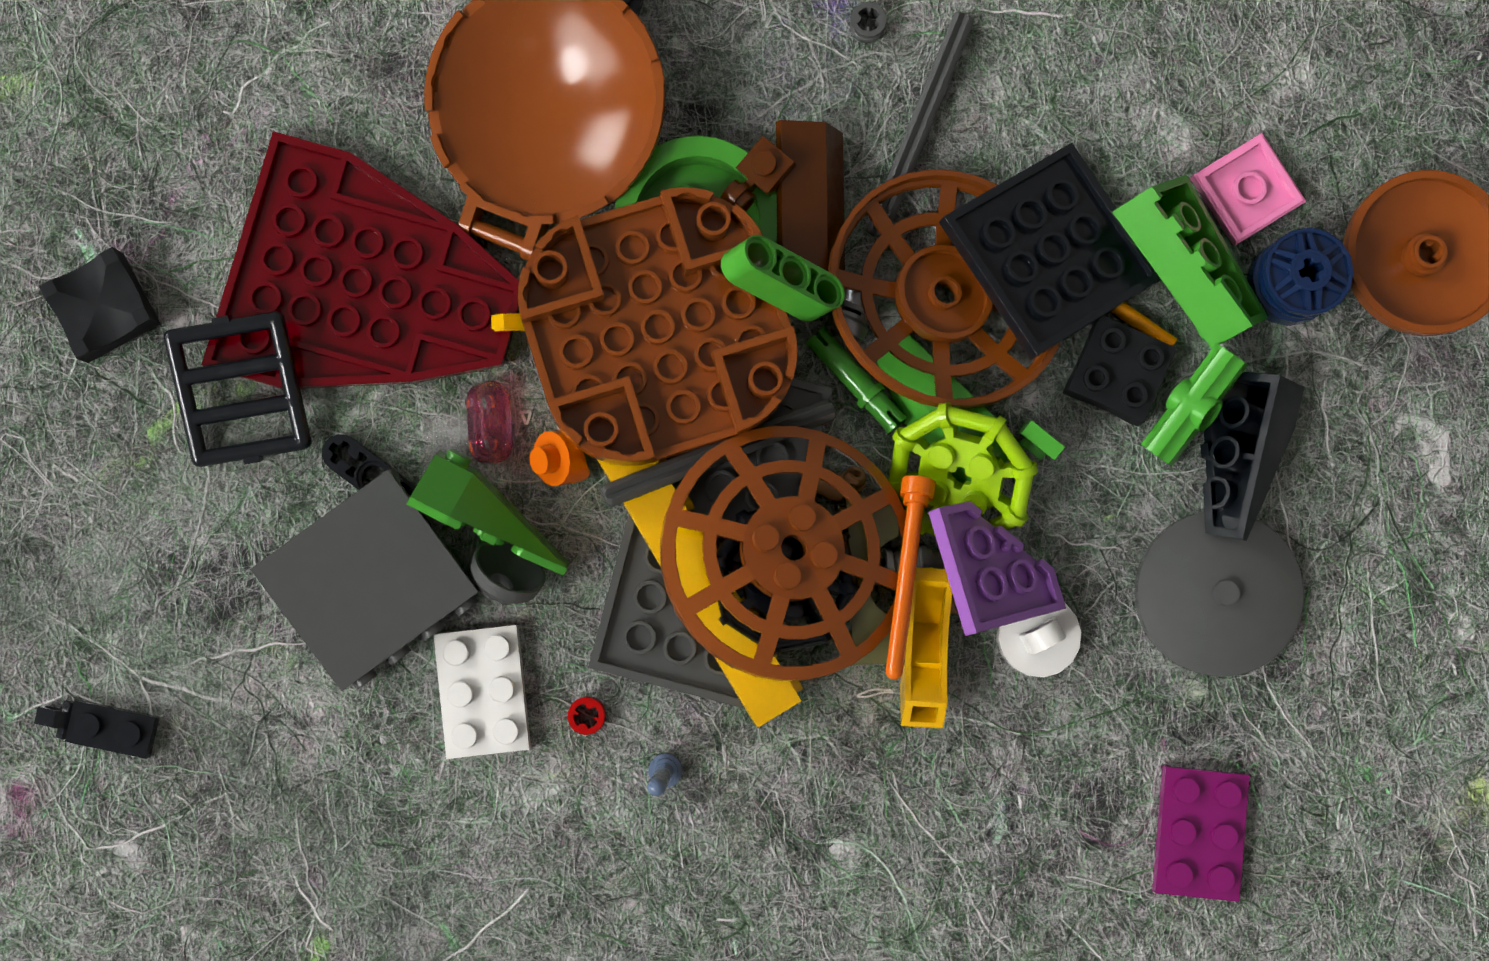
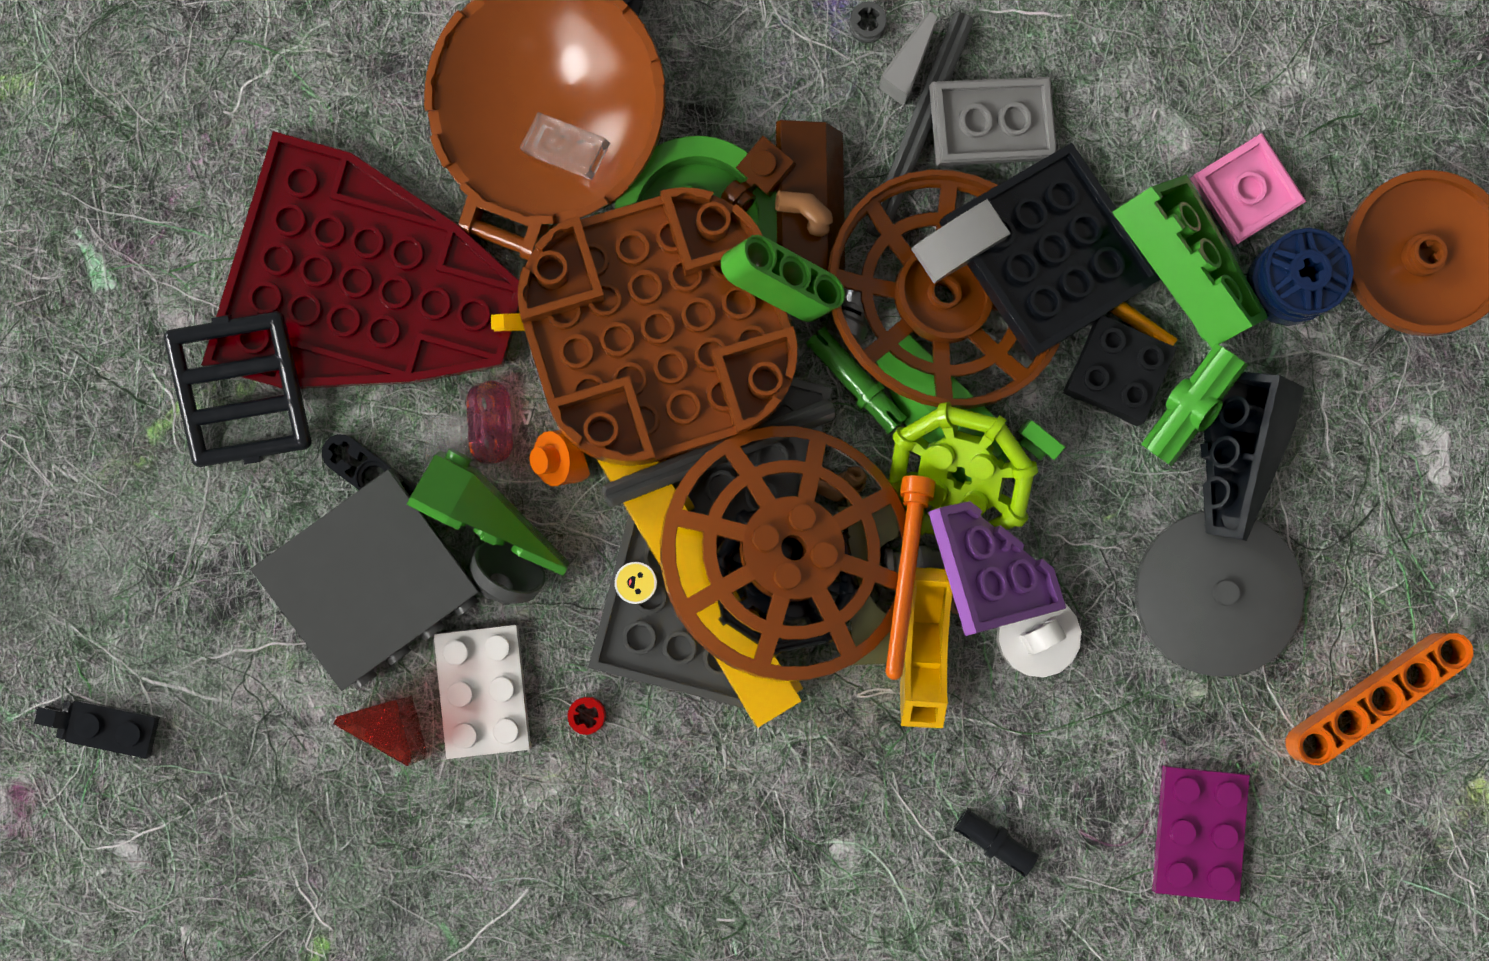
black brick [39,247,161,363] -> none
sand blue piece [647,753,683,796] -> none
none -> clear red slope [333,696,427,766]
none -> clear plate [520,112,610,180]
none -> light yellow tile [615,562,657,604]
none -> medium nougat arm [775,190,833,237]
none -> light grey slope [879,12,937,105]
none -> light grey slope [911,199,1011,284]
none -> light grey tile [929,77,1057,166]
none -> black pin [953,807,1039,877]
none -> orange beam [1286,633,1474,765]

